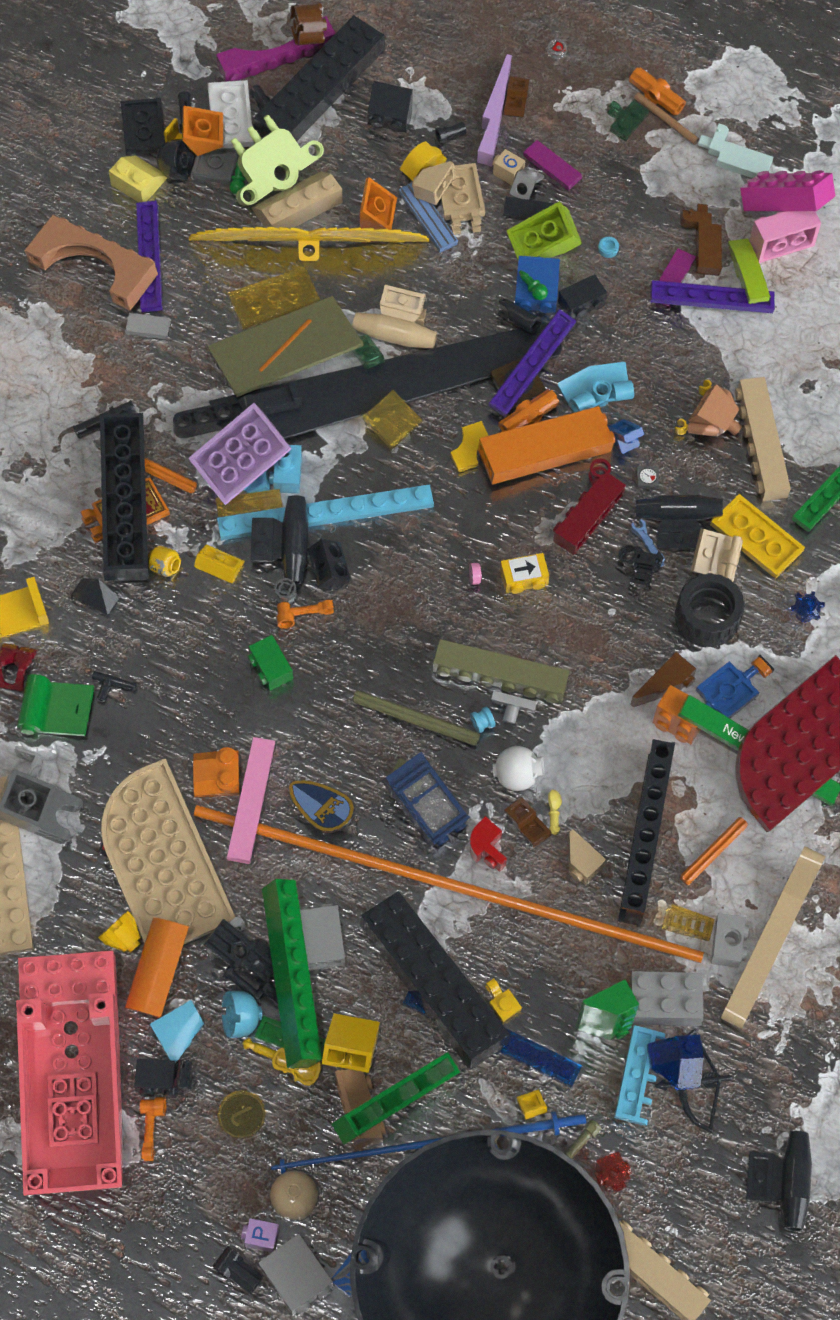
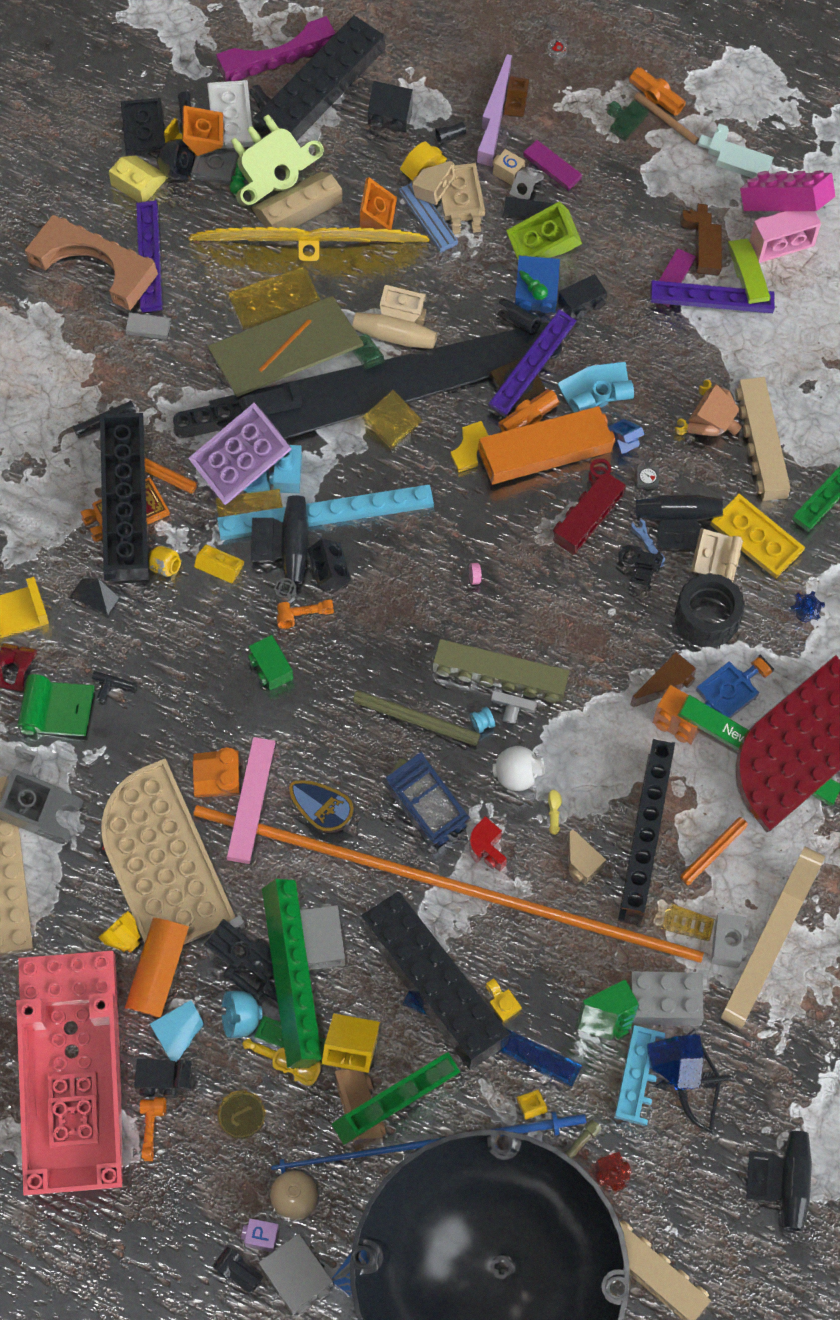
reddish brown brick [290,2,327,46] -> none
yellow brick [500,553,549,594] -> none
reddish brown slope [504,797,552,848] -> none
medium azure tile [598,237,619,258] -> none

